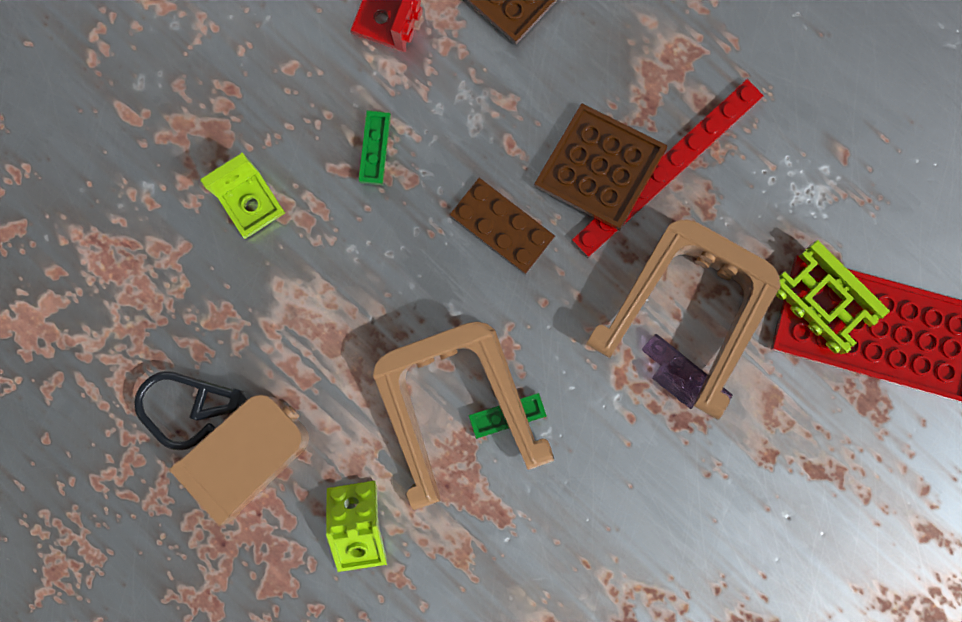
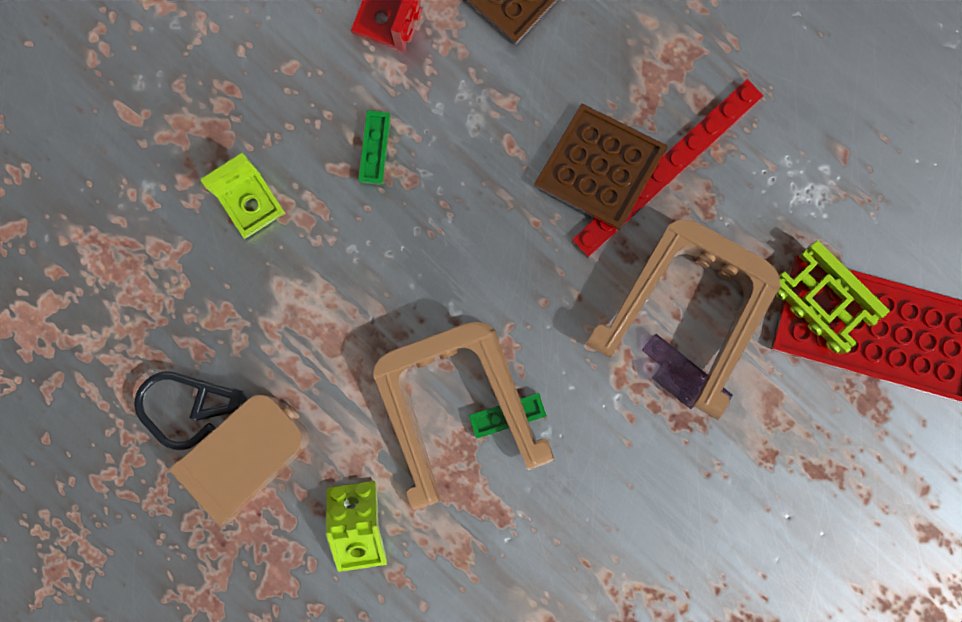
reddish brown plate [449,177,555,275] -> none

